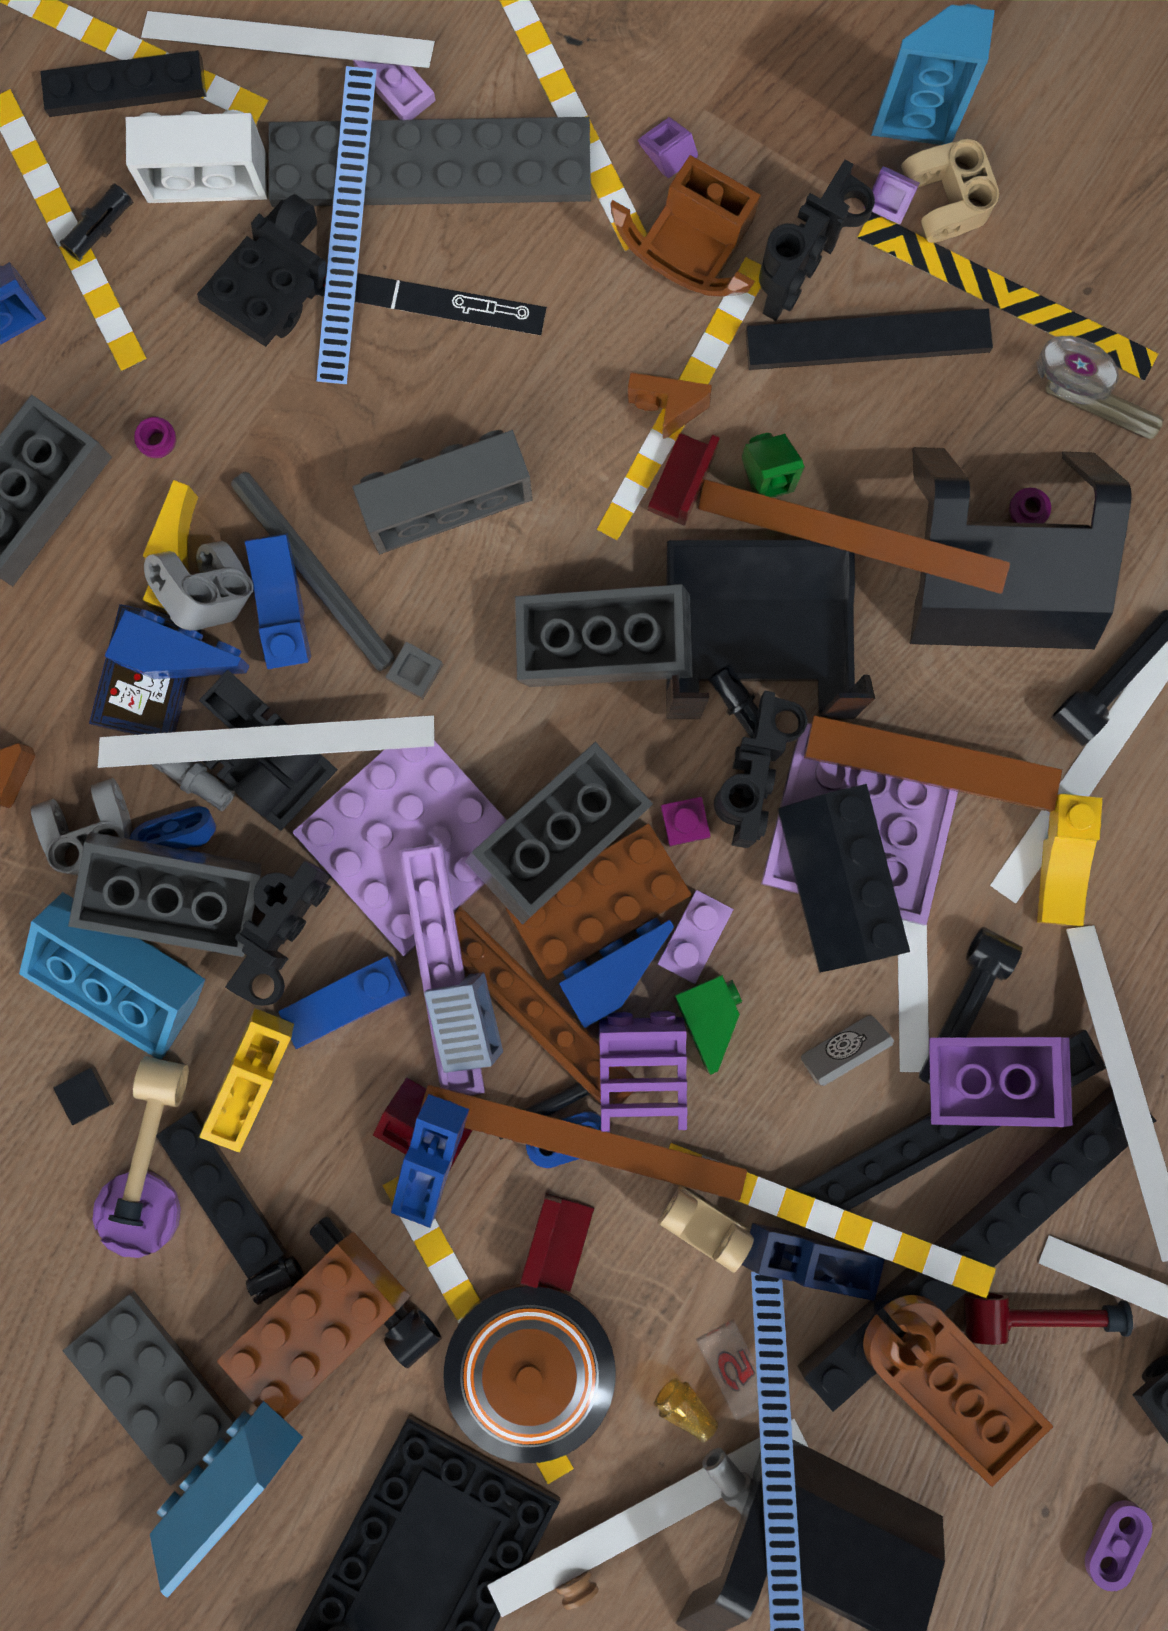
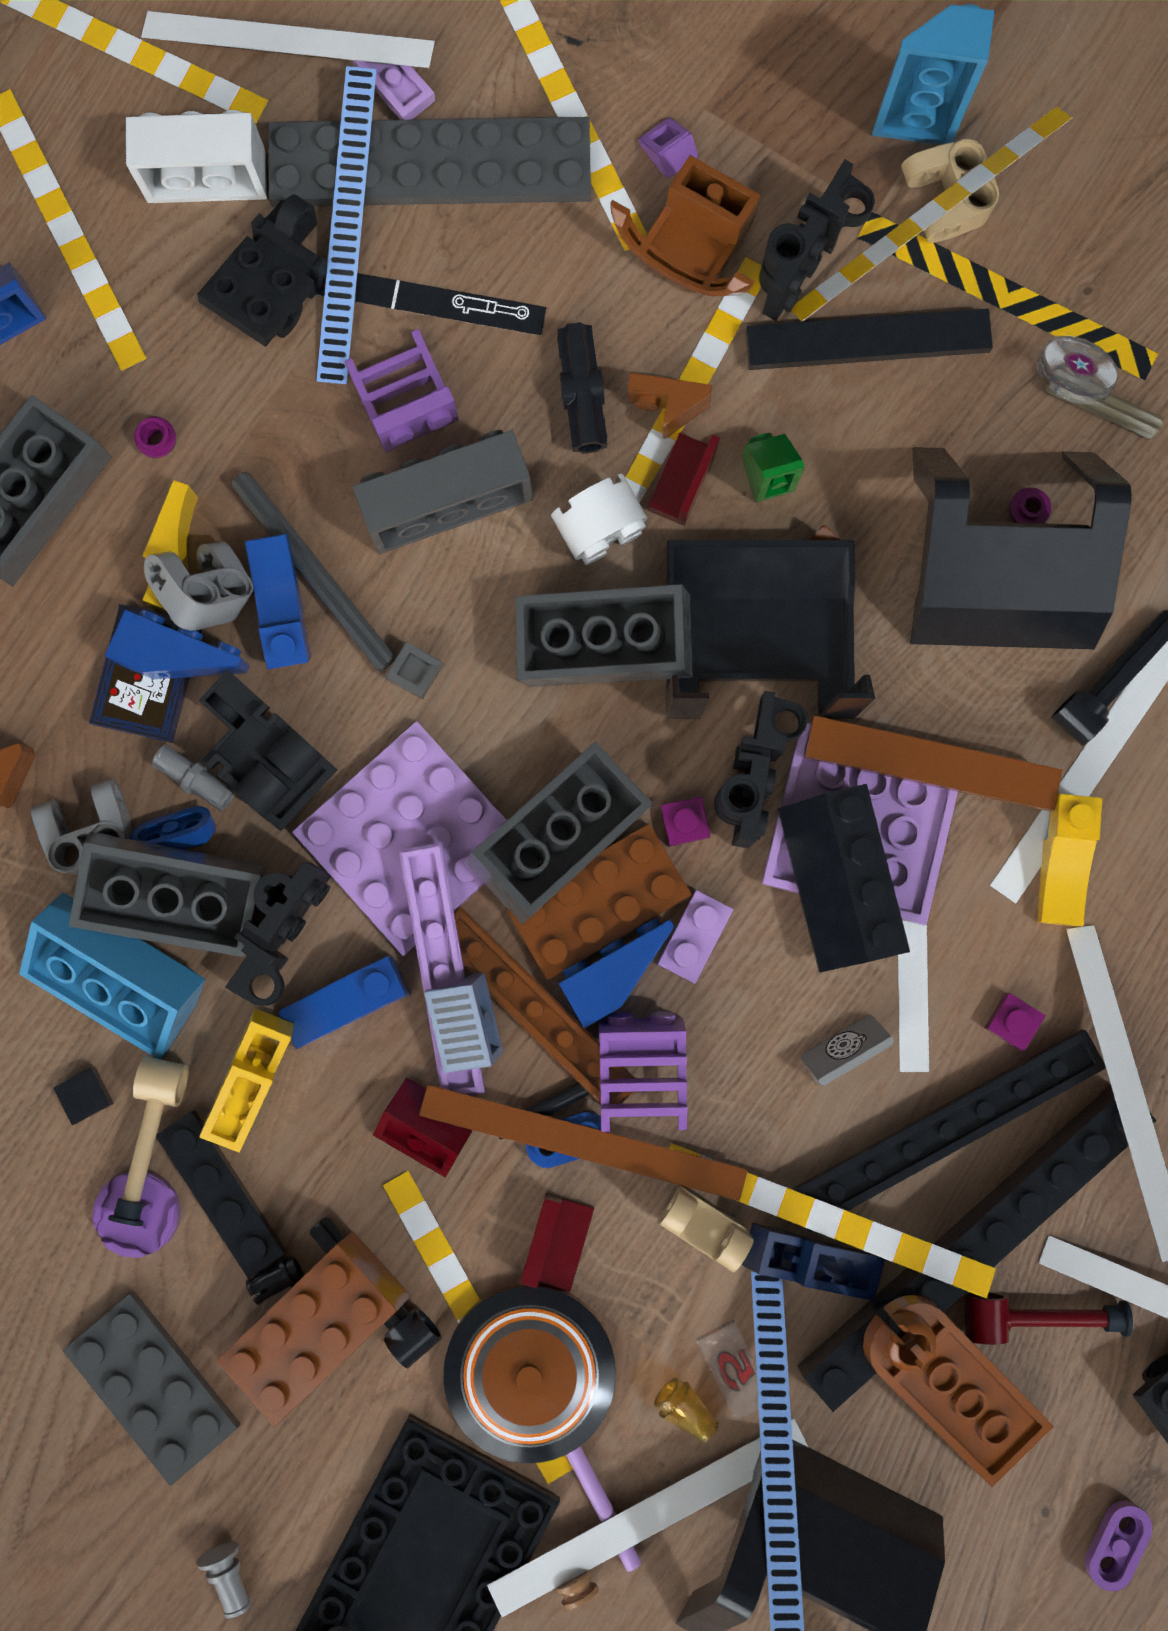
black plate [40,50,207,117] -> none
black pin [59,183,134,261] -> none
white sticker [98,716,434,768] -> none
dark azure slope [150,1401,303,1598] -> none
blue slope [391,1094,469,1228] -> none
green slope [673,975,742,1075] -> none
dark orange sticker [699,480,1010,594] -> none
light grey pin [702,1448,752,1515] -> none
black axle [708,664,758,738] -> none
medium lavender tile [864,166,920,224] -> none
black axle [919,927,1023,1085] -> none
medium lavender slope [929,1037,1073,1127] -> none
none -> light grey pin [196,1541,251,1619]
none -> medium lavender plate [344,329,459,453]
none -> white brick [551,474,648,565]
none -> black piece [557,322,607,454]
none -> lavender piece [566,1446,642,1572]
none -> sticker [791,106,1073,322]
none -> magenta plate [984,993,1046,1051]

